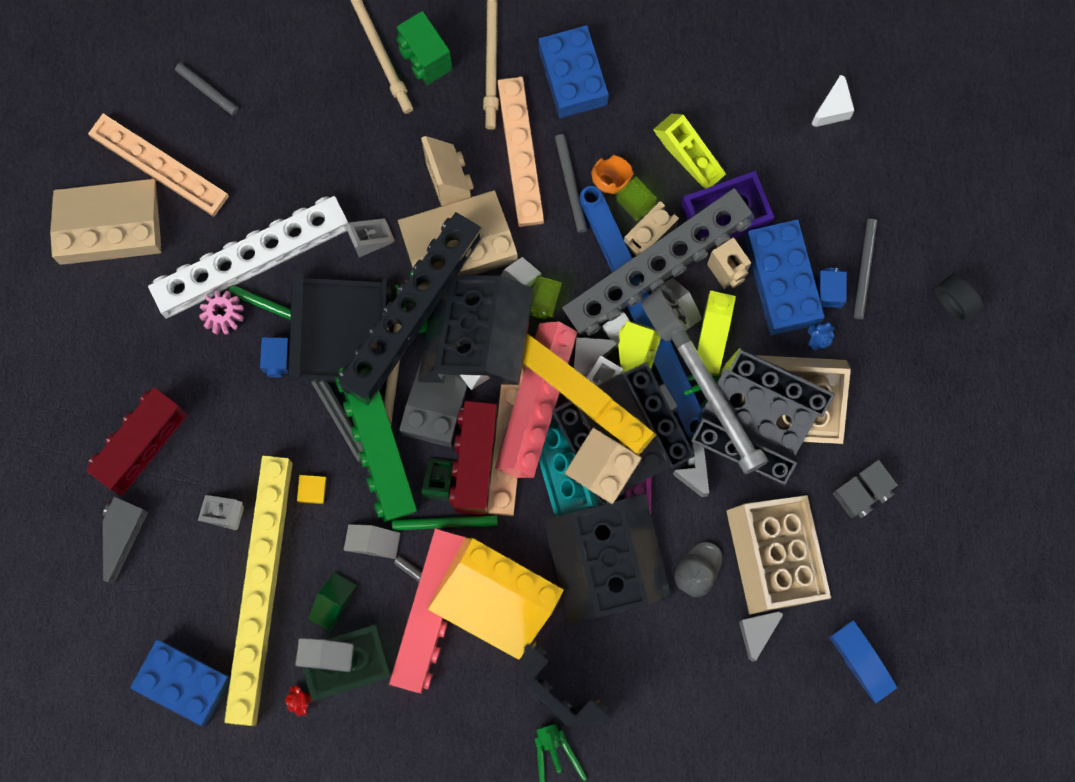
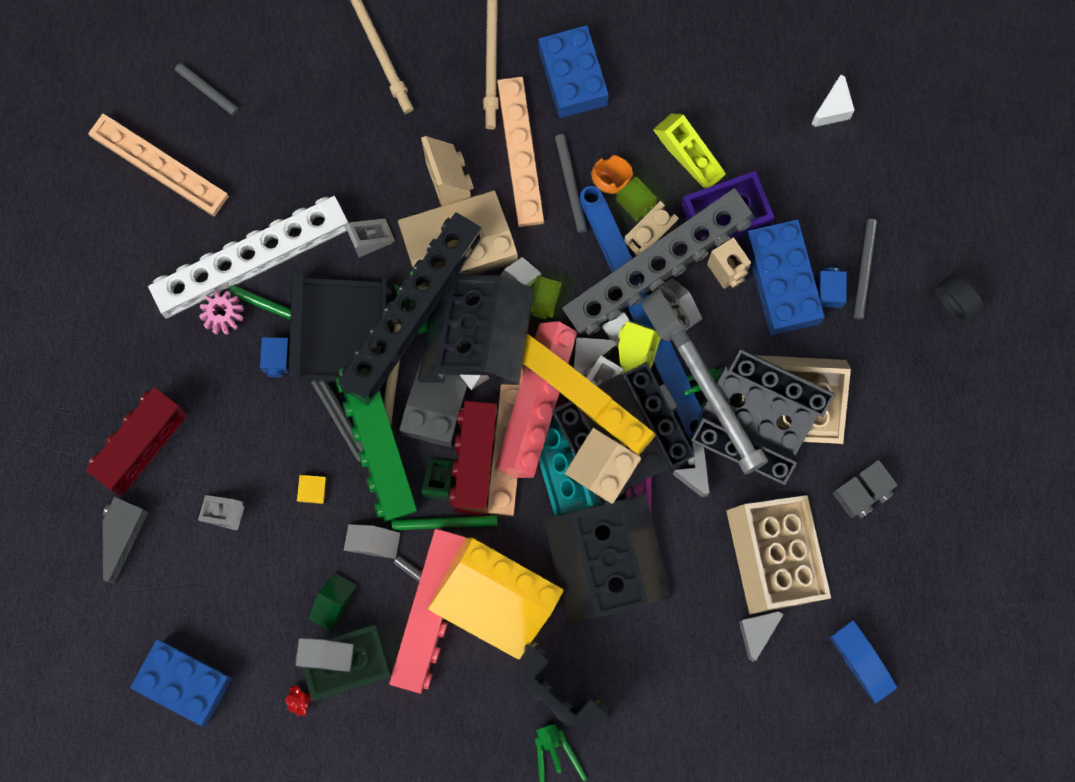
tan slope [50,179,162,265] -> none
light yellow brick [225,456,293,726] -> none
green brick [396,11,452,85] -> none
dark grey piece [674,542,722,597] -> none
neon yellow slope [697,291,736,376] -> none
blue plant [808,322,834,351] -> none

